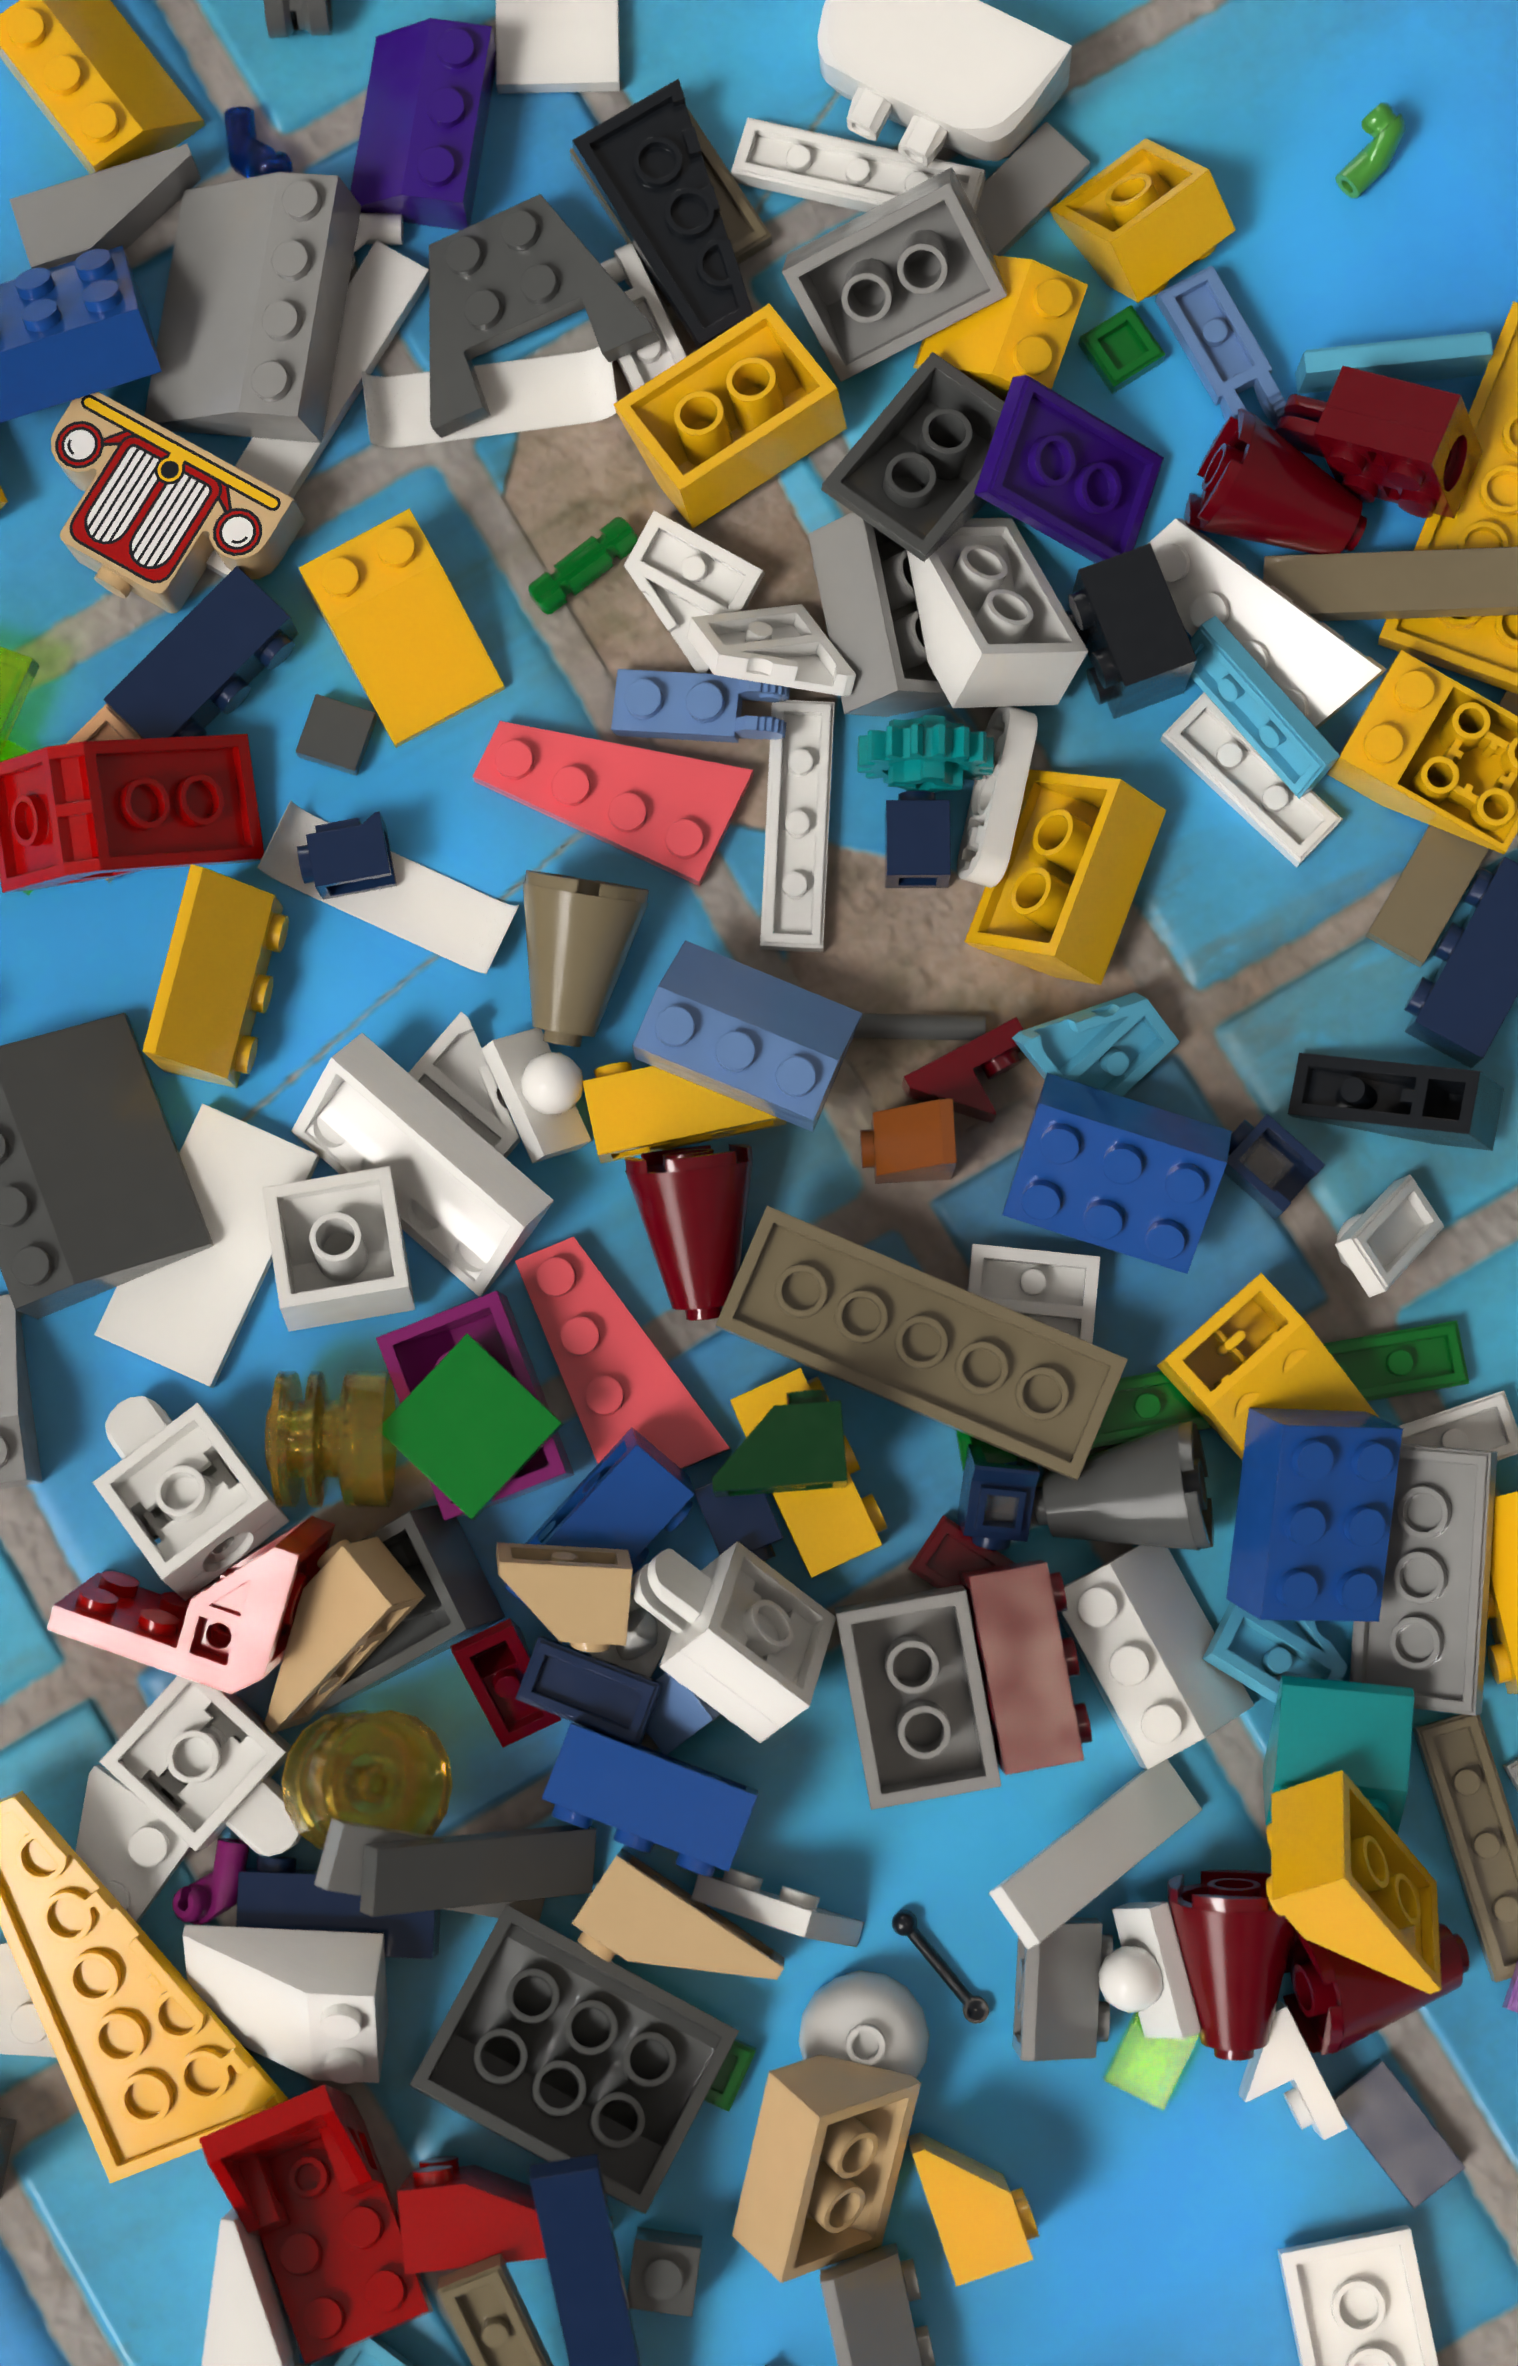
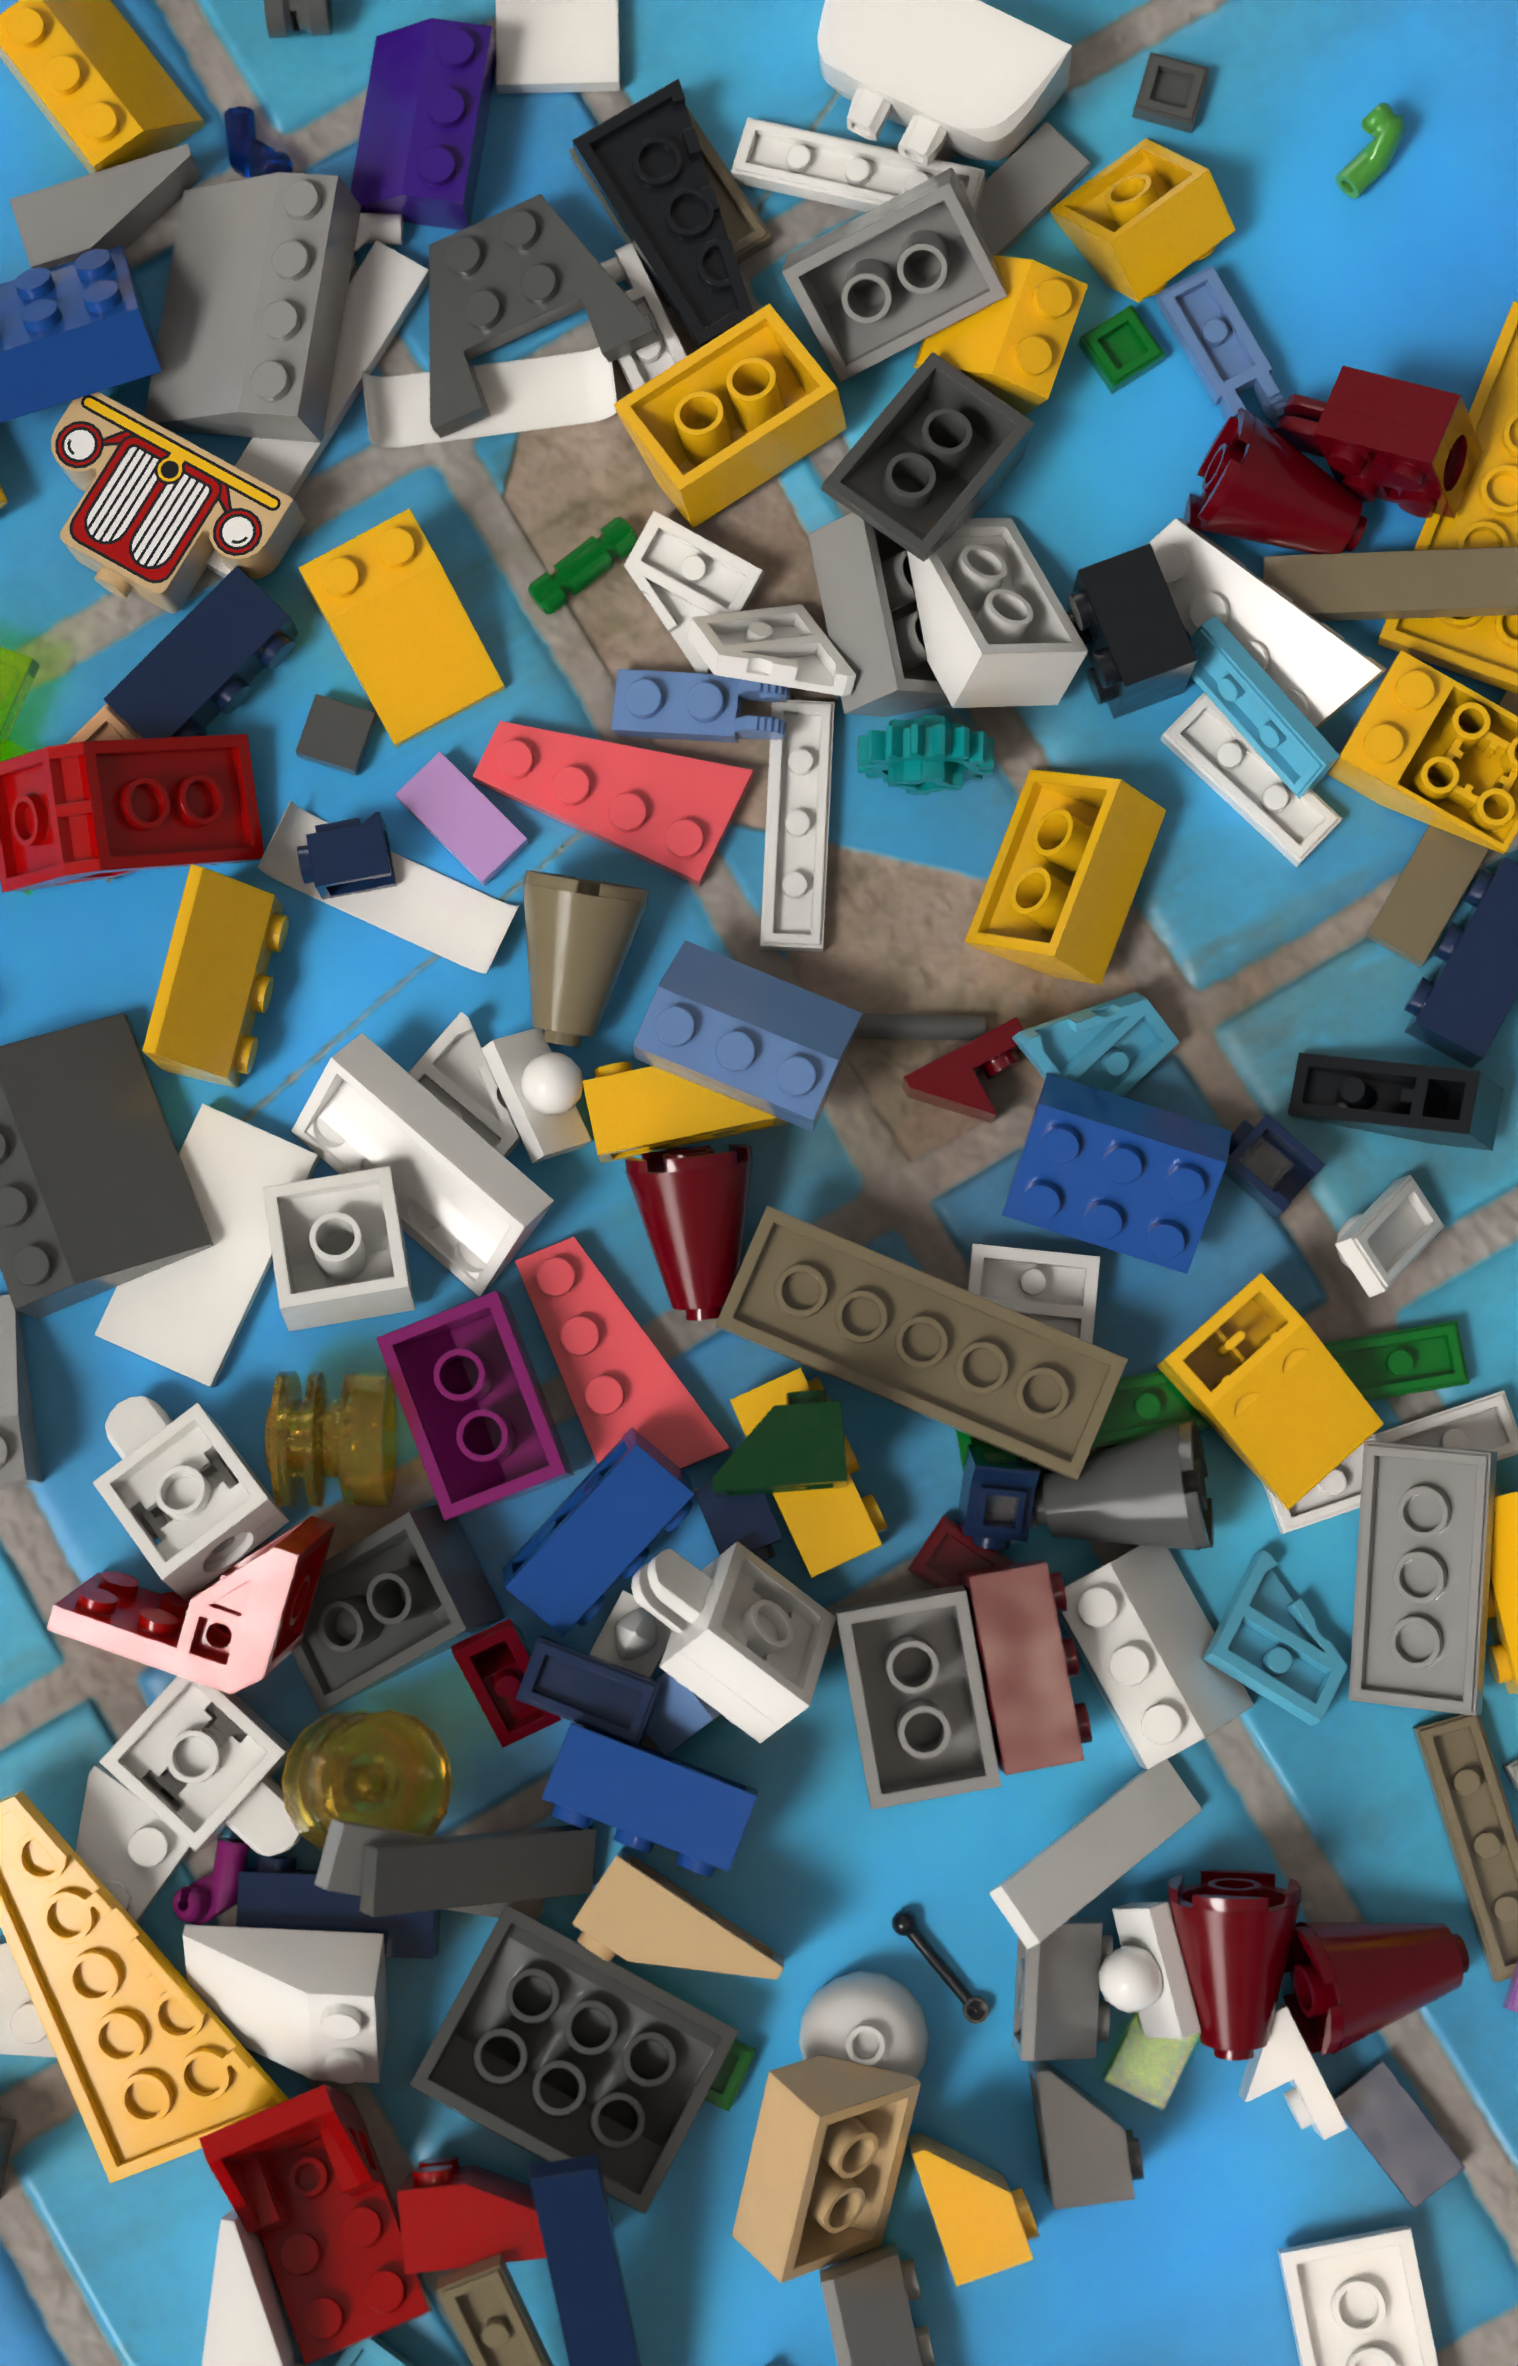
tan slope [264,1537,426,1733] -> none
green tile [377,1333,564,1520] -> none
tan slope [496,1542,633,1652] -> none
dark grey brick [627,2227,703,2317] -> none
white wing [691,1868,864,1947] -> none
dark orange slope [860,1098,957,1184] -> none
dark blue brick [885,791,951,888] -> none
white beam [957,706,1038,888] -> none
dark purple tile [974,375,1164,563] -> none
blue brick [1226,1408,1403,1622] -> none
teal slope [1262,1675,1414,1835] -> none
yellow slope [1266,1770,1441,1994] -> none
medium azure tile [1295,331,1493,394] -> none
none -> lavender tile [395,752,529,886]
none -> dark grey slope [1028,2061,1144,2210]
none -> dark grey tile [1132,52,1210,133]

